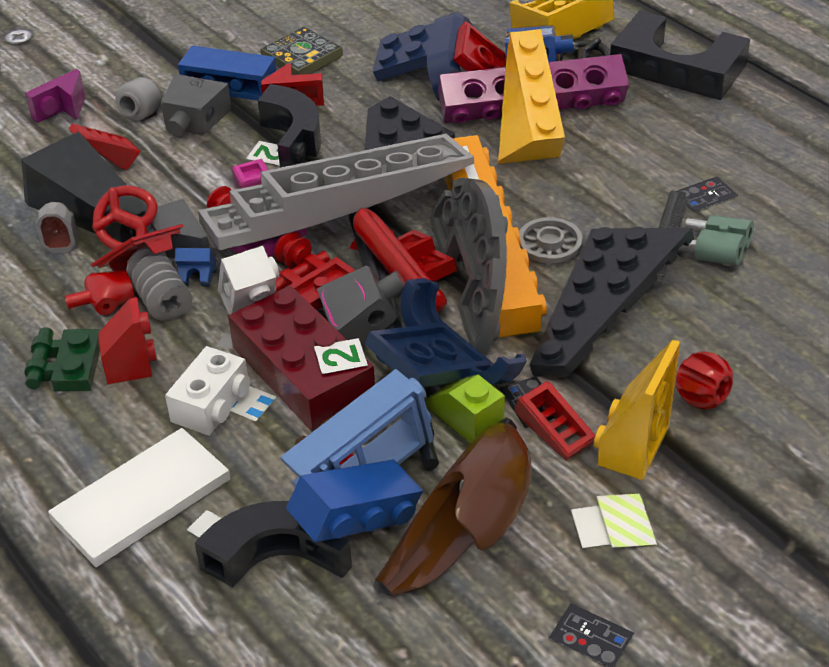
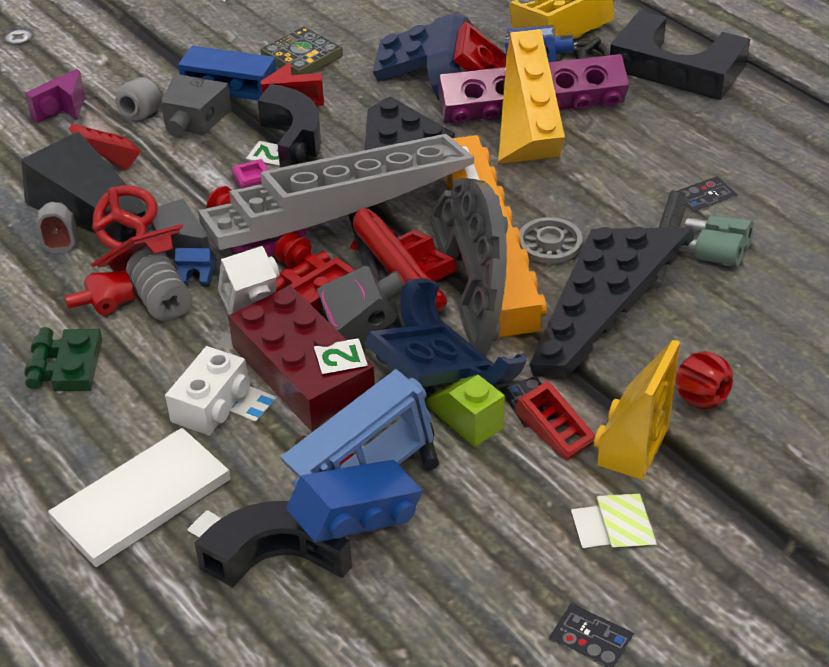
red slope [98,297,157,385] -> none
reddish brown piece [374,417,532,596] -> none

